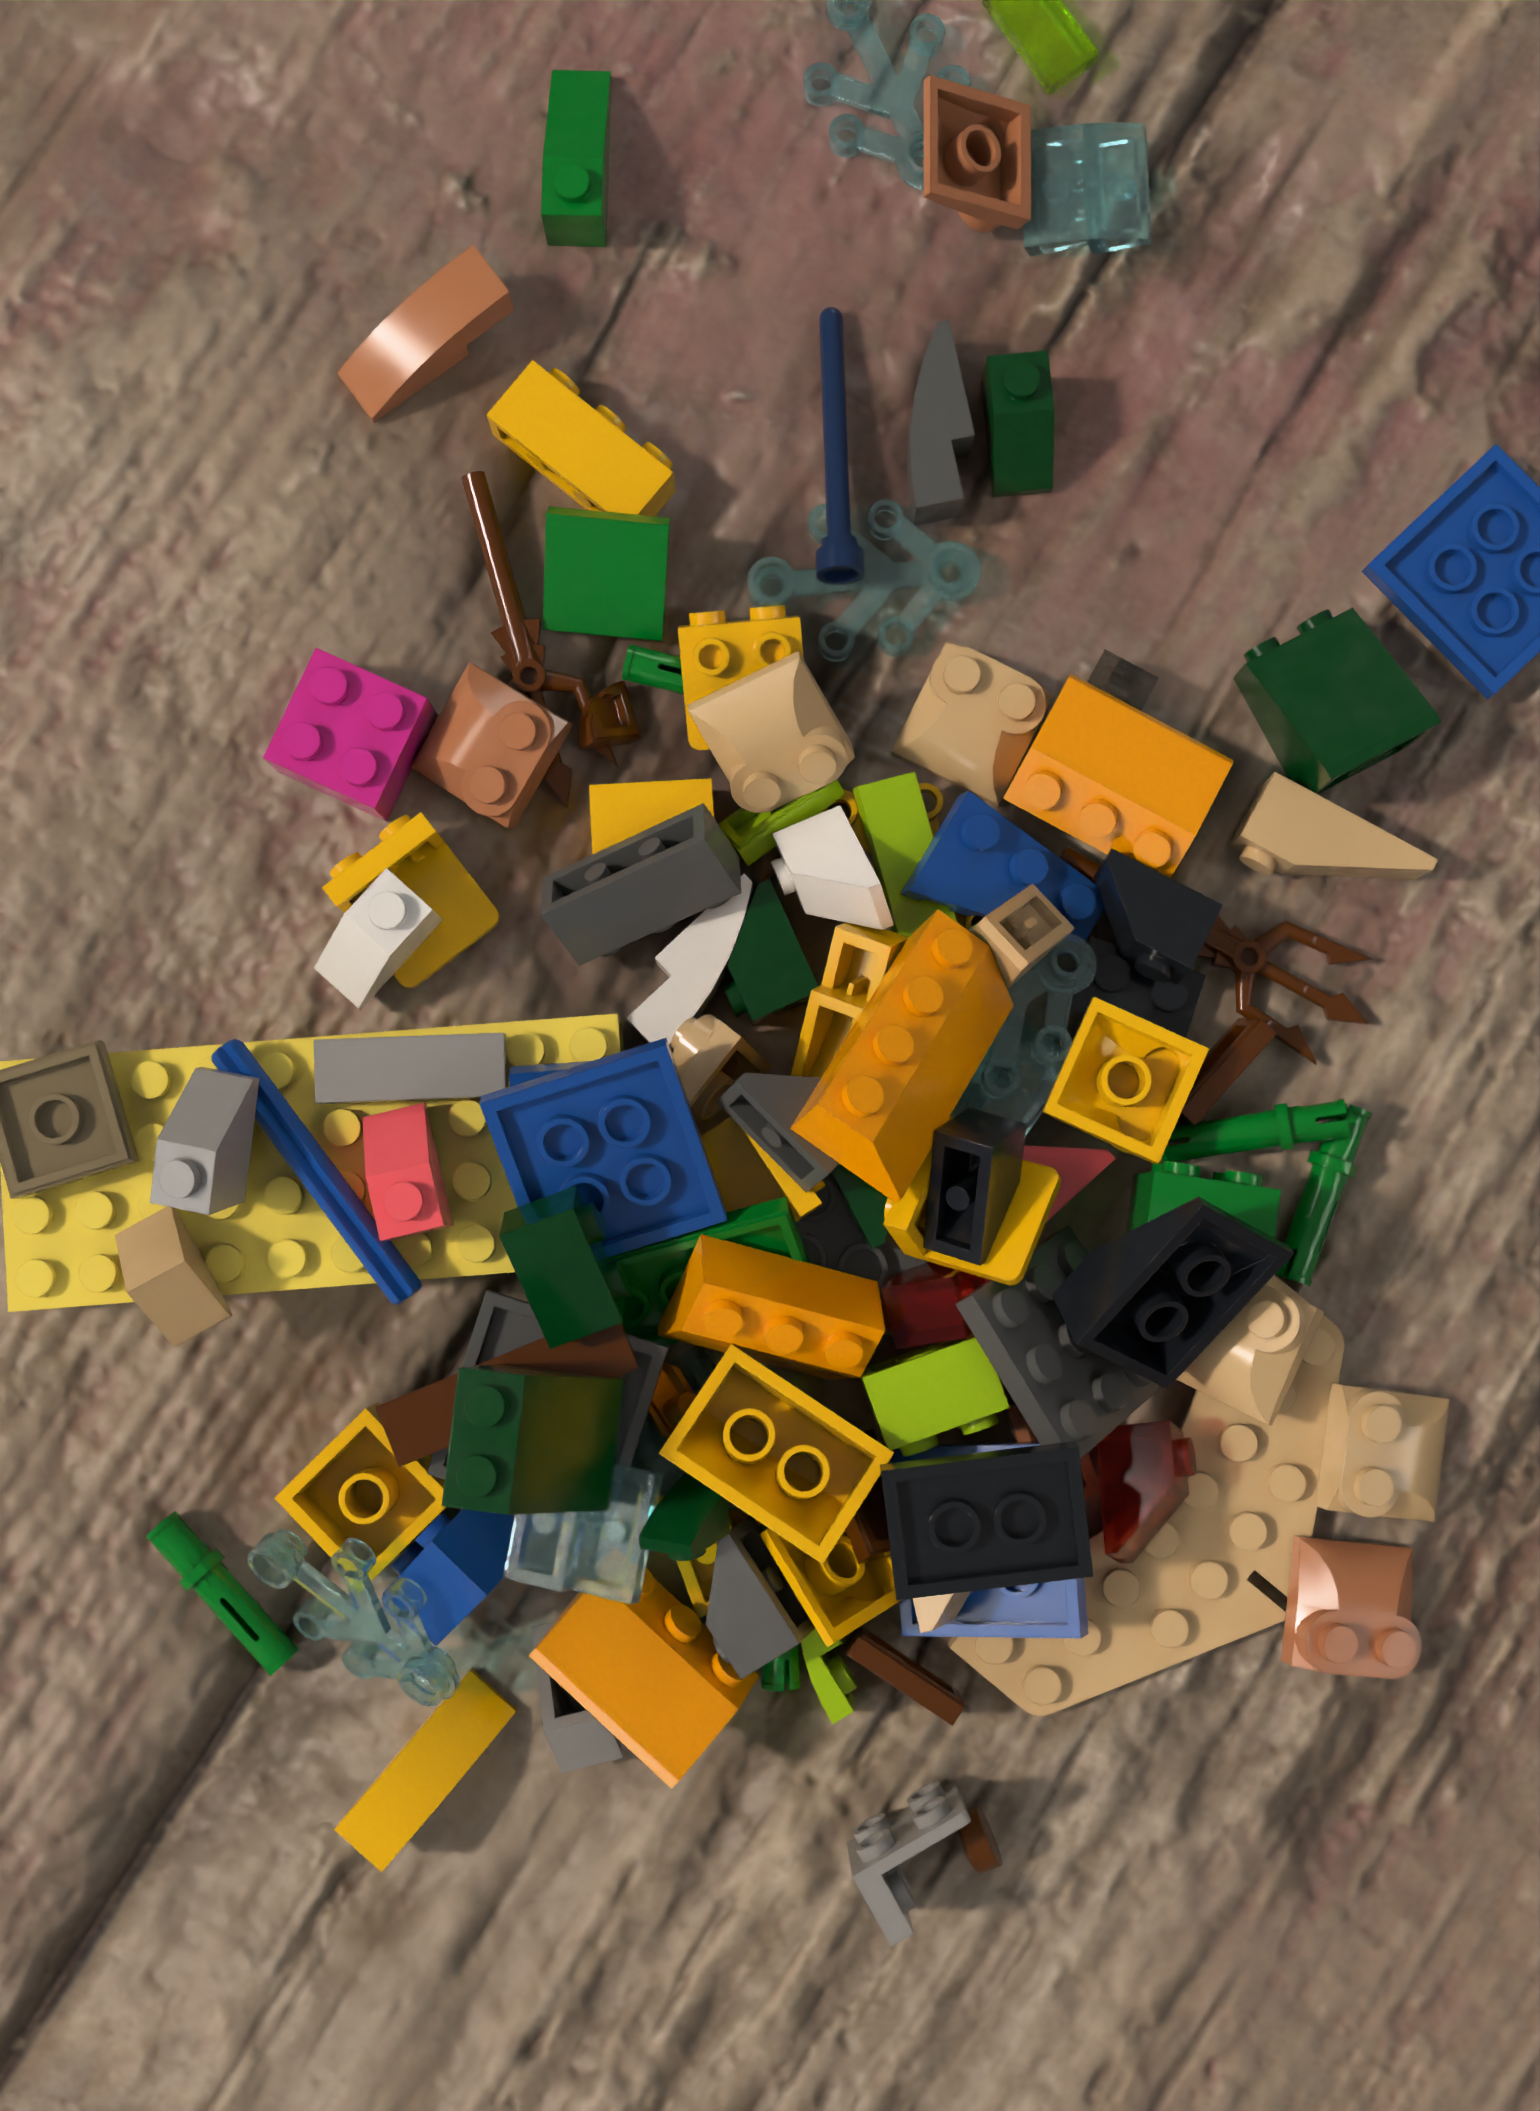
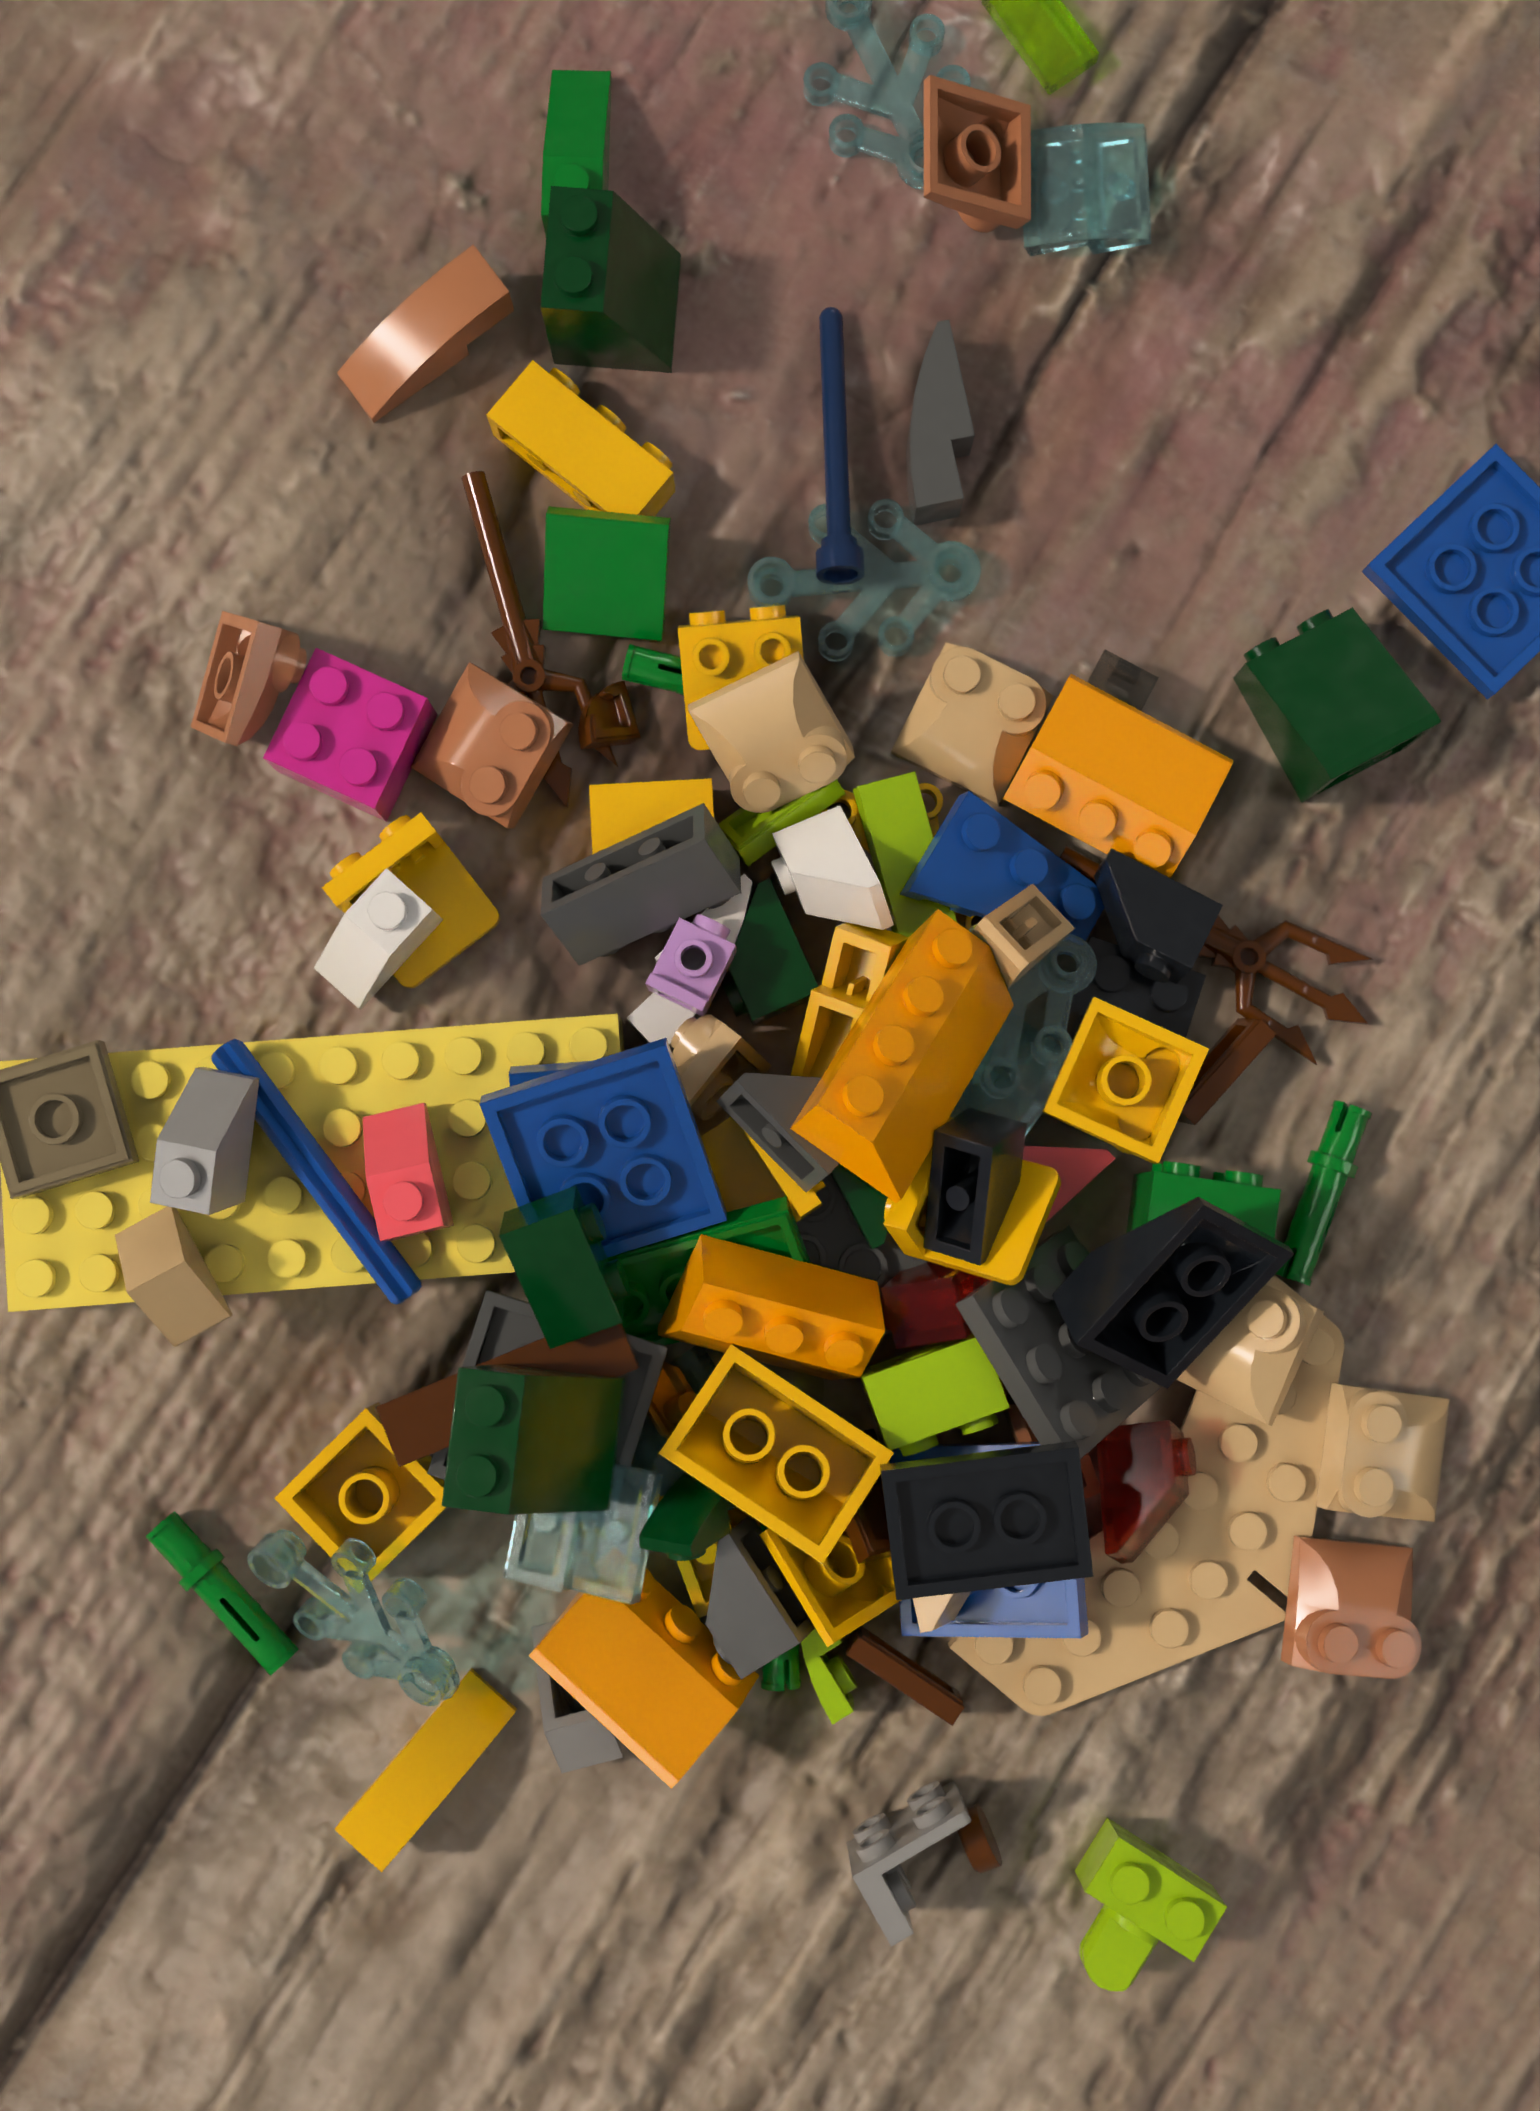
light grey tile [314,1033,508,1104] -> none
blue brick [383,1509,559,1646] -> none
dark green slope [980,350,1054,498] -> none
green pin [1162,1098,1350,1162] -> none
tan slope [1229,772,1438,879] -> none
none -> nougat slope [191,611,307,746]
none -> dark green slope [540,186,681,373]
none -> lavender brick [645,914,737,1016]
none -> lime brick [1075,1817,1227,1991]

